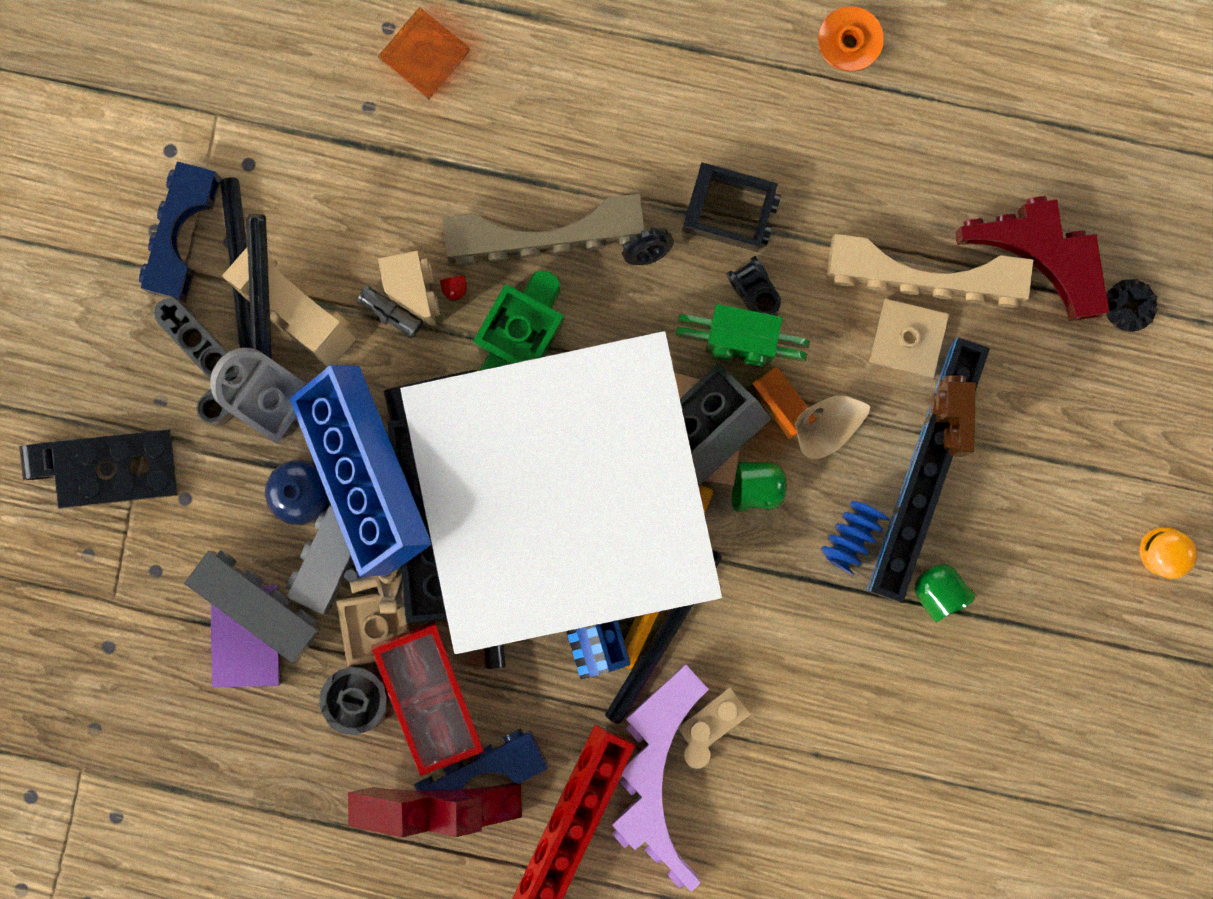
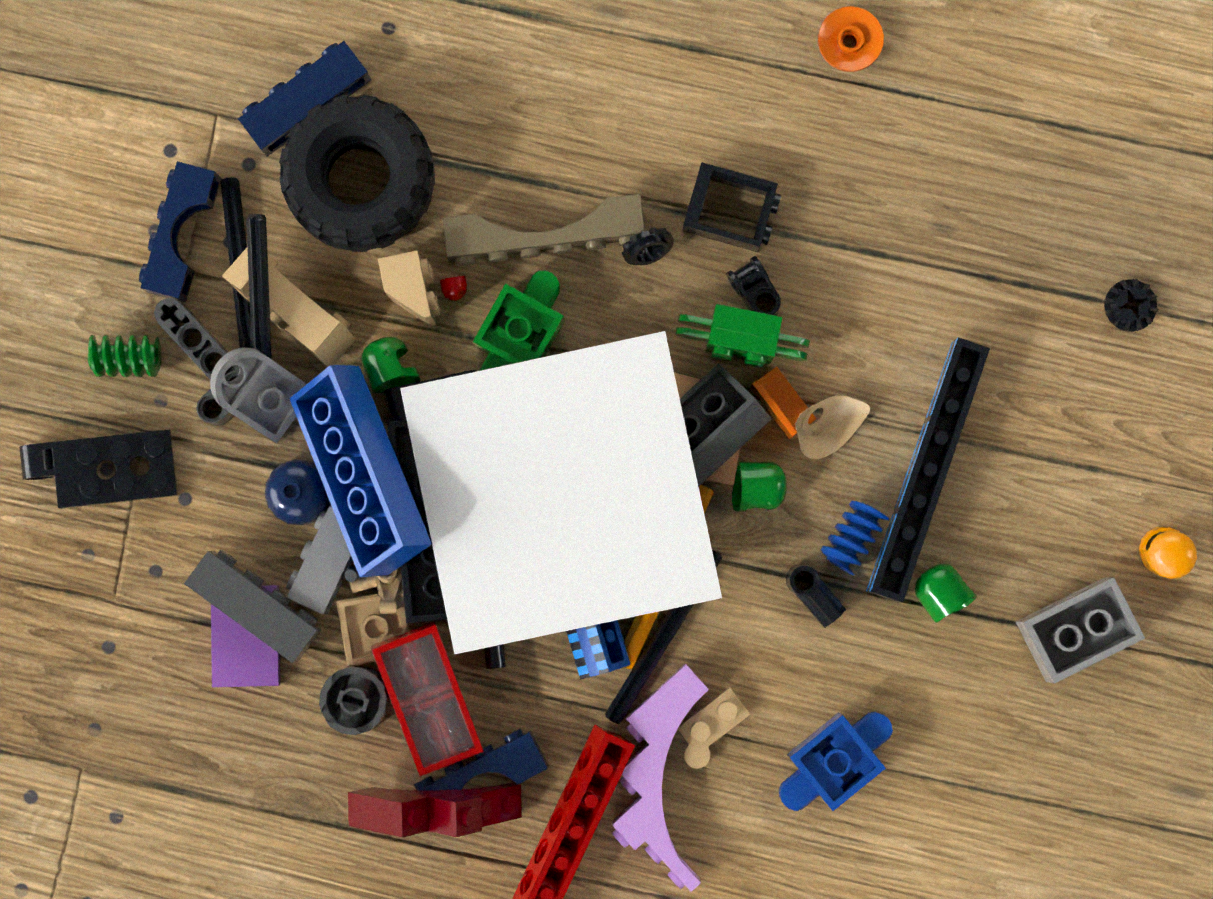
dark grey pin [357,285,423,339] -> none
clear orange tile [378,7,470,100] -> none
tan arch [827,234,1033,308] -> none
tan plate [868,298,949,379] -> none
reddish brown plate [931,376,976,457] -> none
dark red arch [955,196,1109,321] -> none
none -> green piece [87,335,161,377]
none -> dark blue brick [238,41,371,157]
none -> black tyre [279,95,435,252]
none -> green helmet [361,337,421,393]
none -> blue brick [778,712,893,811]
none -> black piece [786,565,847,628]
none -> light grey brick [1016,577,1145,684]

